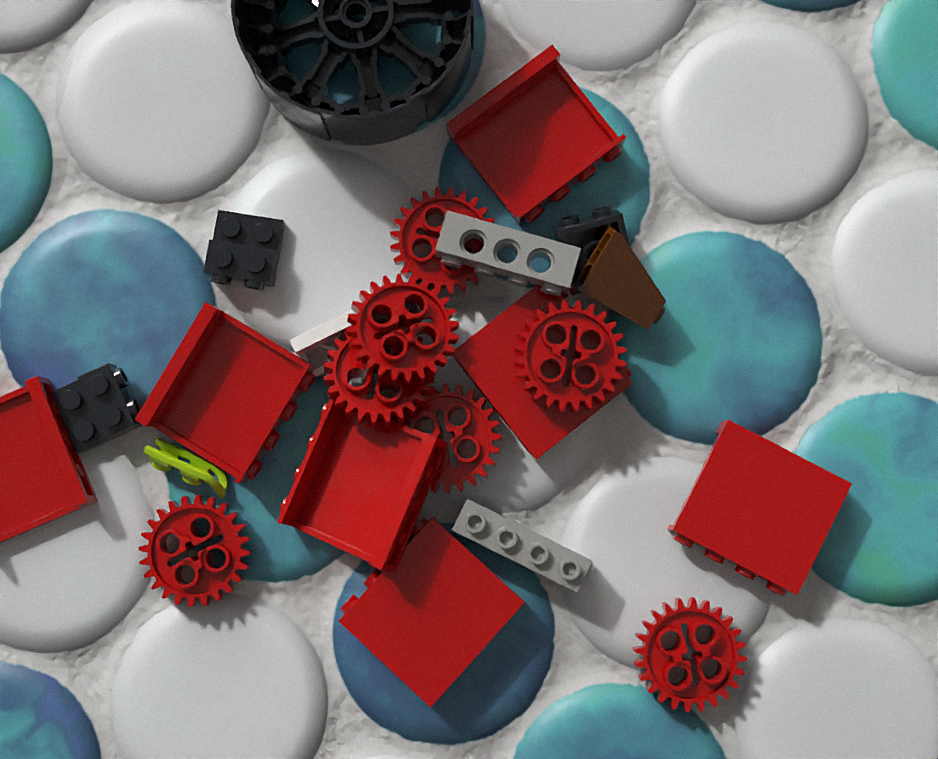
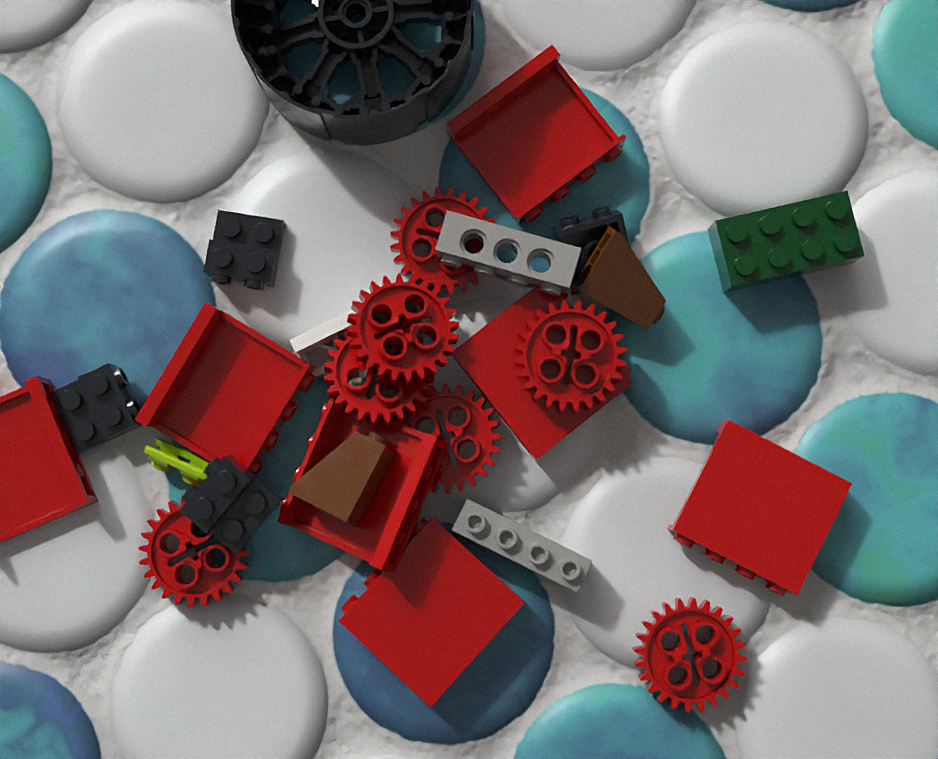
none -> black plate [179,455,283,554]
none -> reddish brown slope [288,432,395,527]
none -> dark green brick [707,191,865,293]

